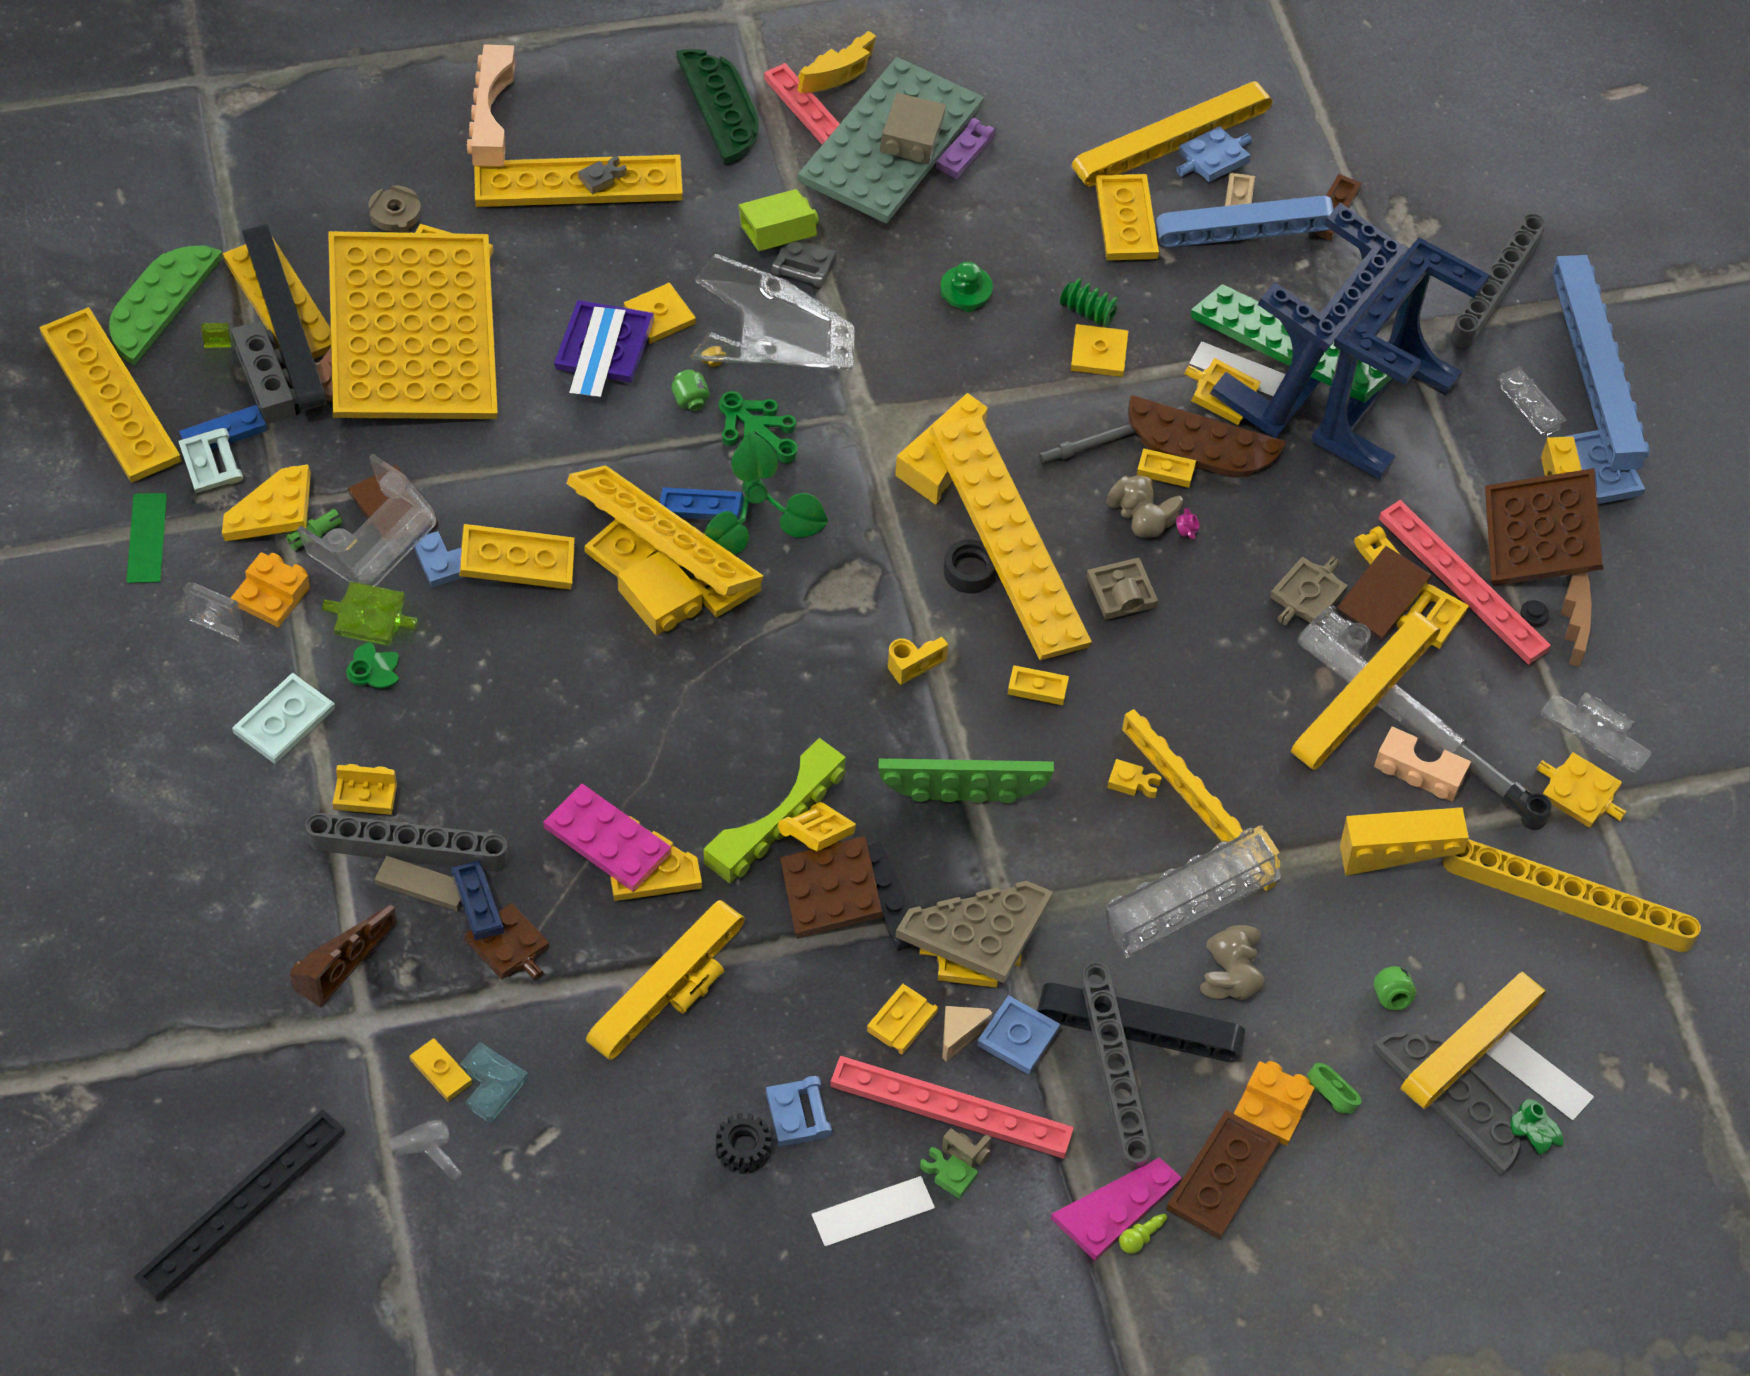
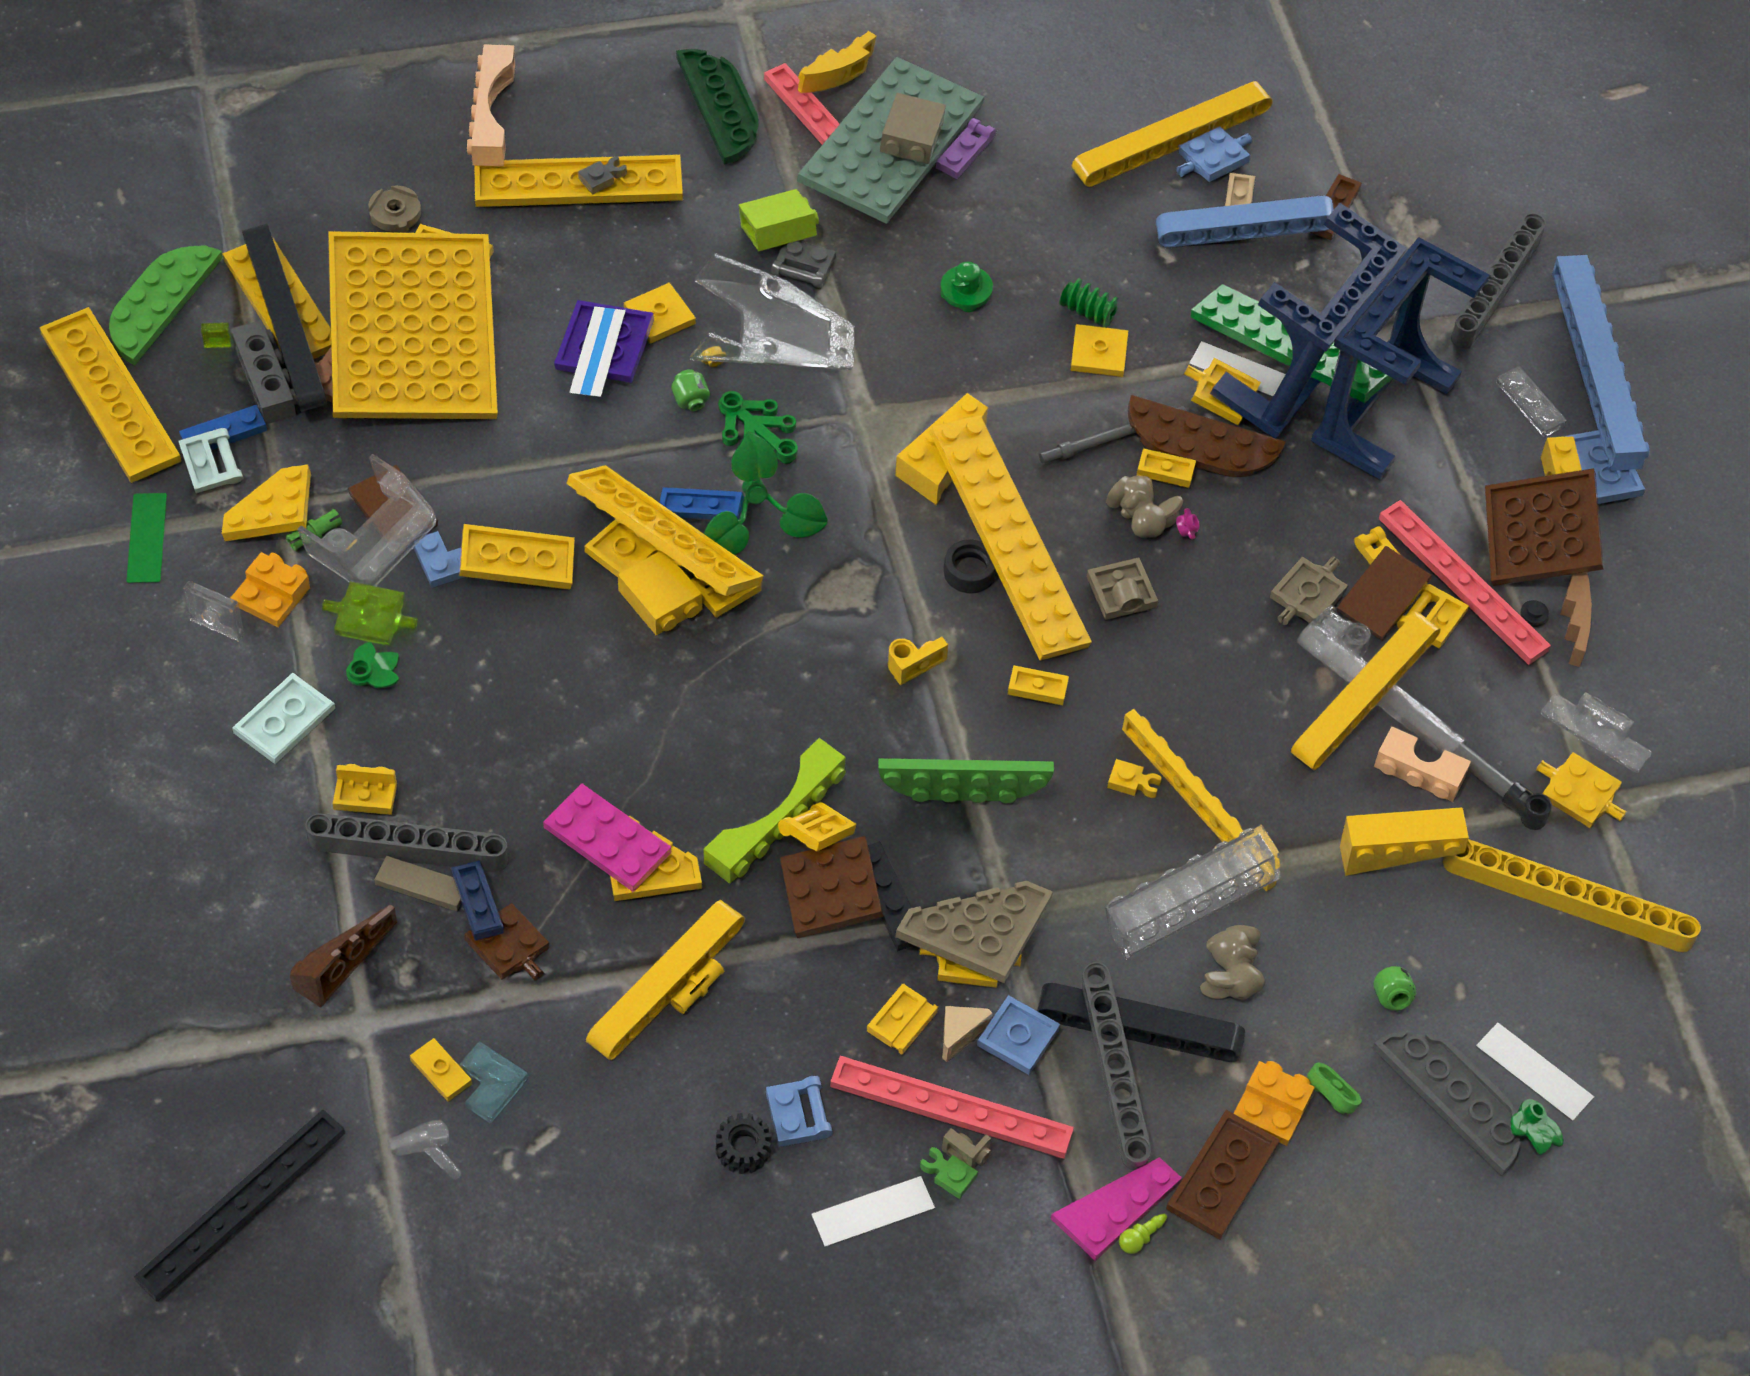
yellow plate [1095,174,1159,260] -> none
yellow beam [1400,972,1546,1109] -> none

